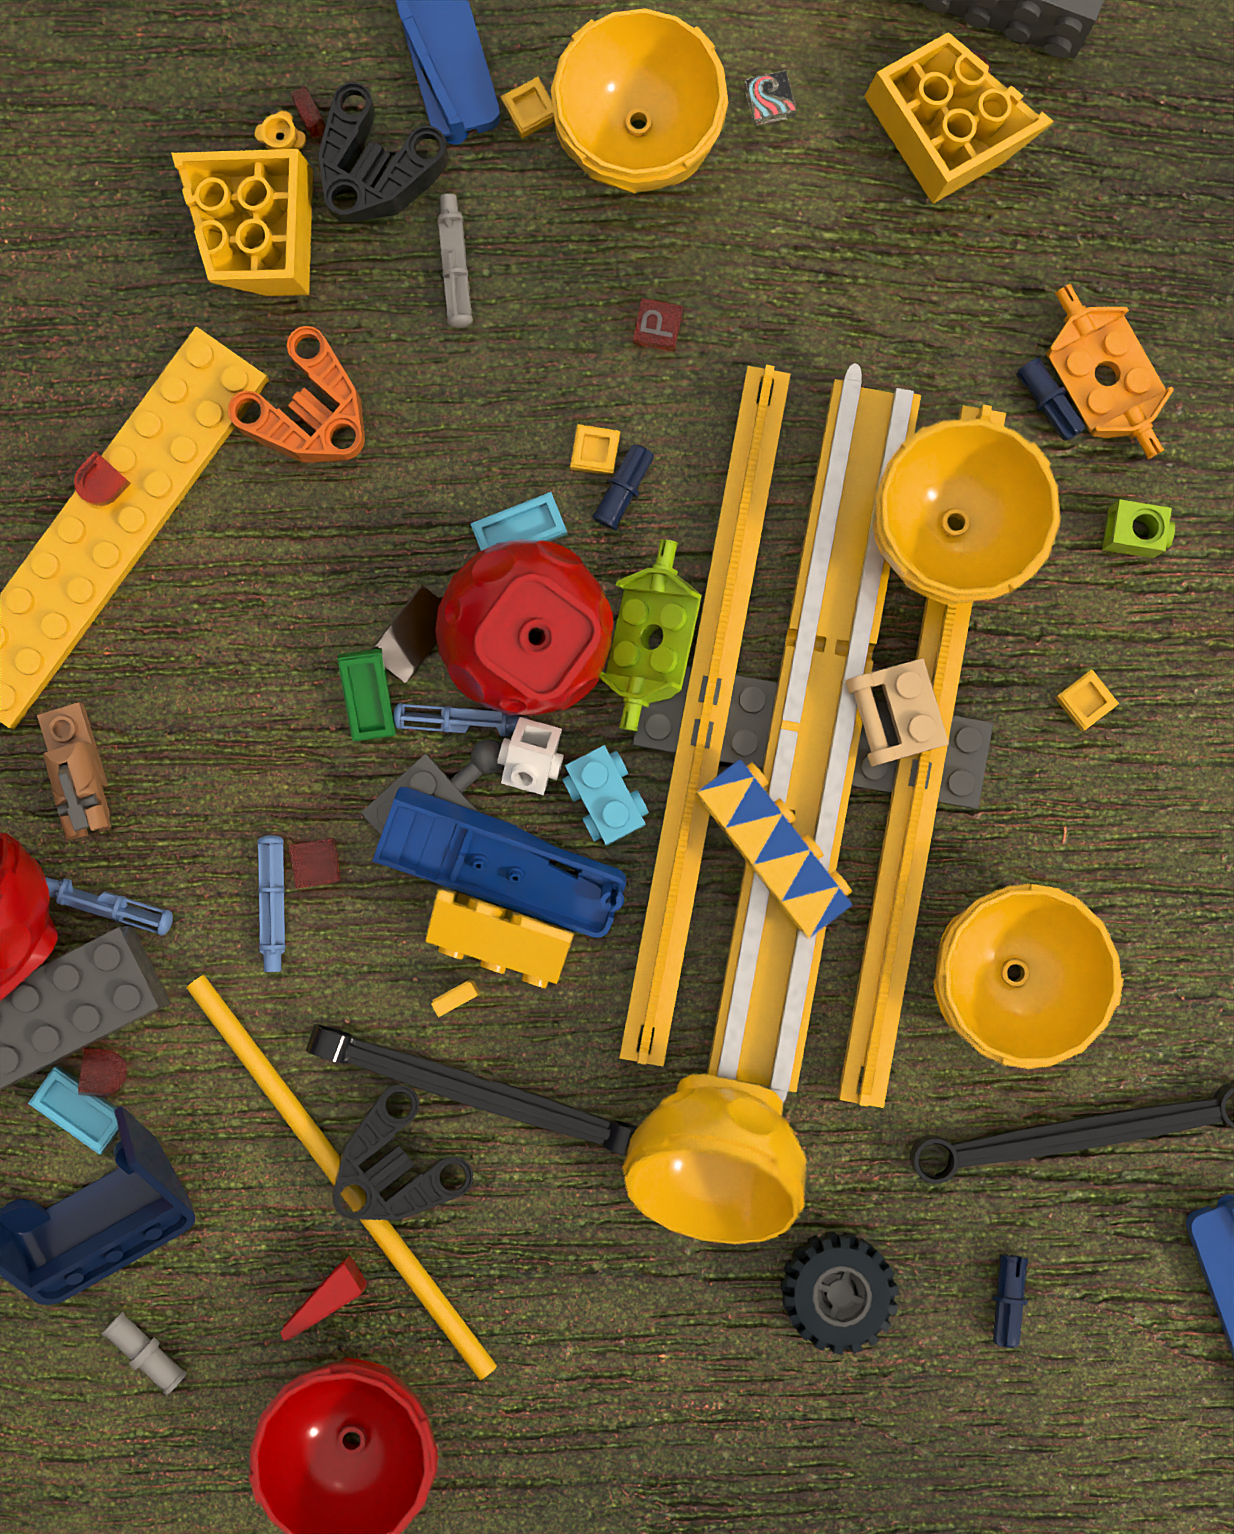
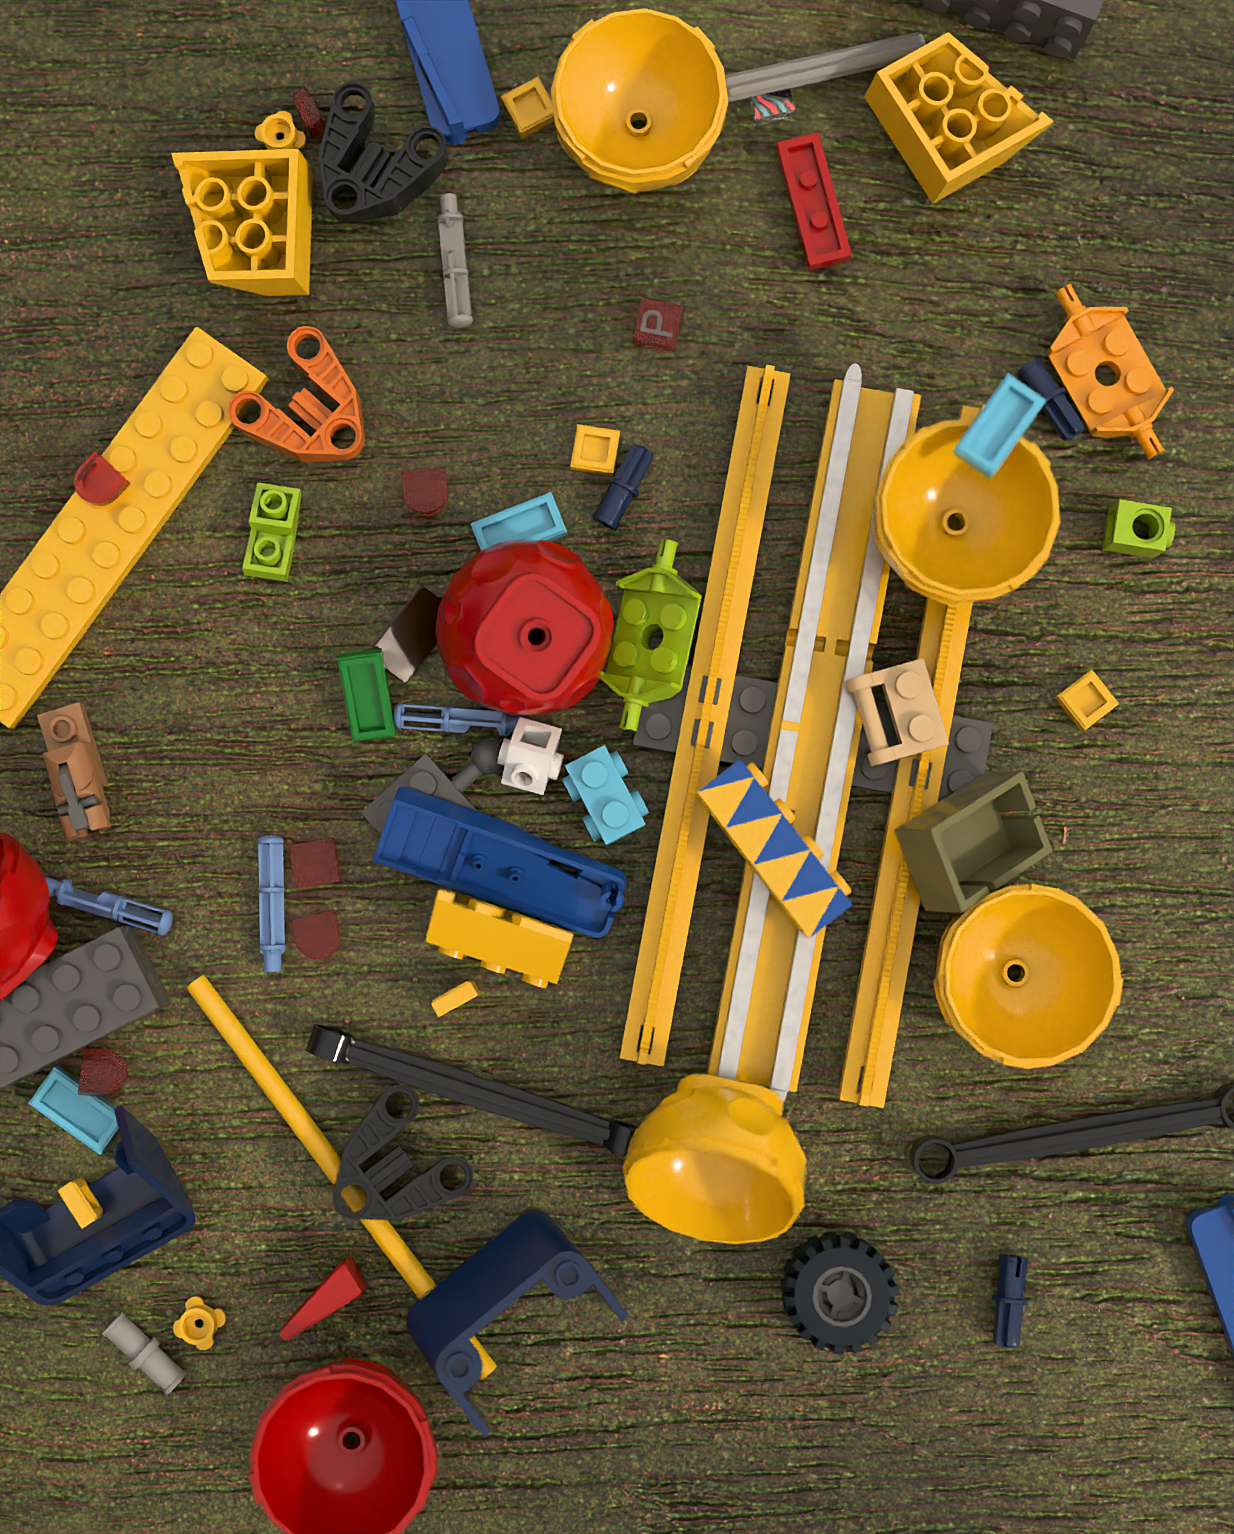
none -> yellow tile [57,1177,105,1228]
none -> yellow plate [173,1296,226,1350]
none -> lime slope [242,482,301,582]
none -> clear red tile [290,910,341,959]
none -> clear red tile [402,467,448,515]
none -> dark blue windscreen [406,1210,629,1438]
none -> light grey axle [725,32,926,102]
none -> red plate [776,132,852,271]
none -> olive piece [894,770,1052,913]
none -> medium azure tile [951,374,1047,479]

